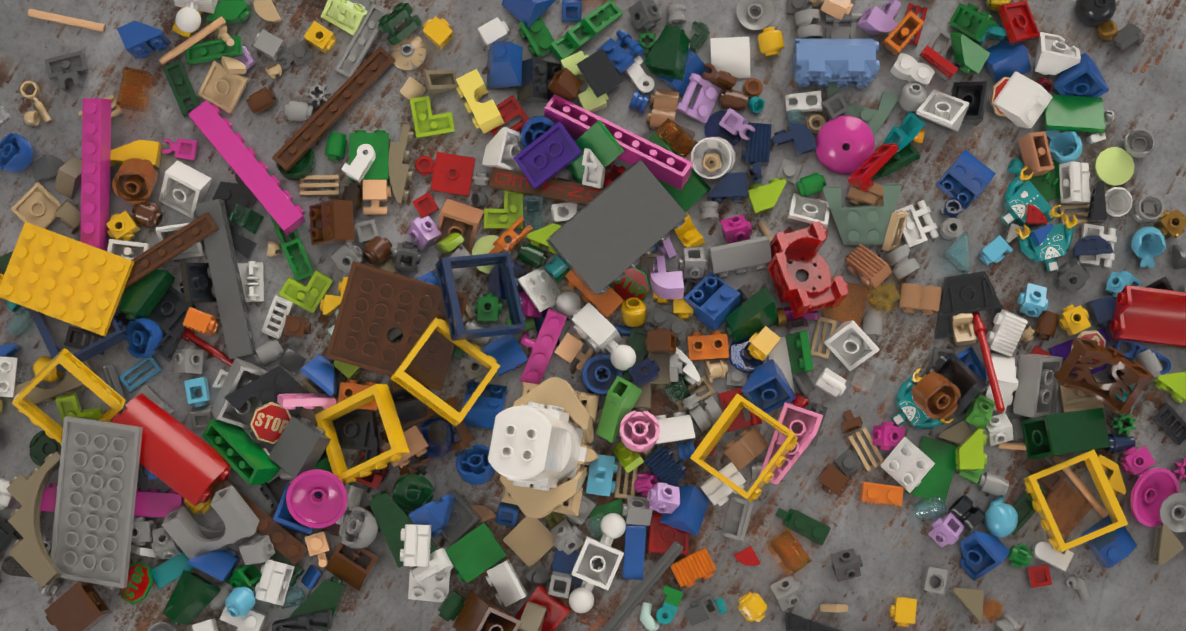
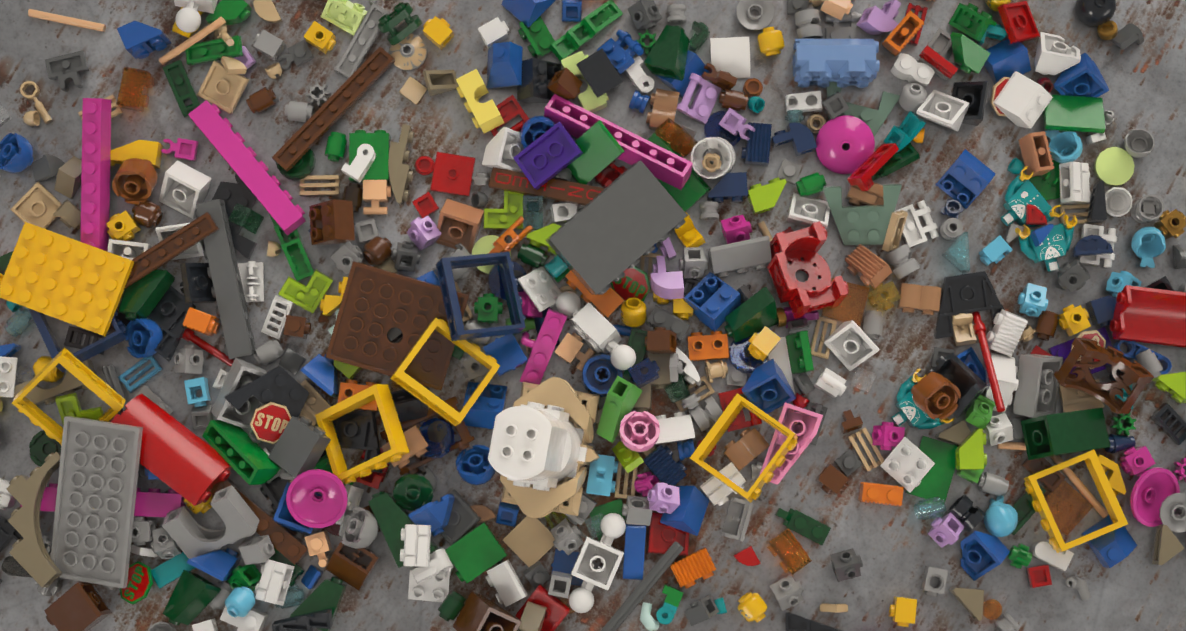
bright pink hinge [277,393,337,410] -> none
lime plate [410,96,455,138] -> none
lime slope [435,232,465,254] -> none
white slope [582,148,605,188] -> none
dark blue tile [748,162,762,184] -> none

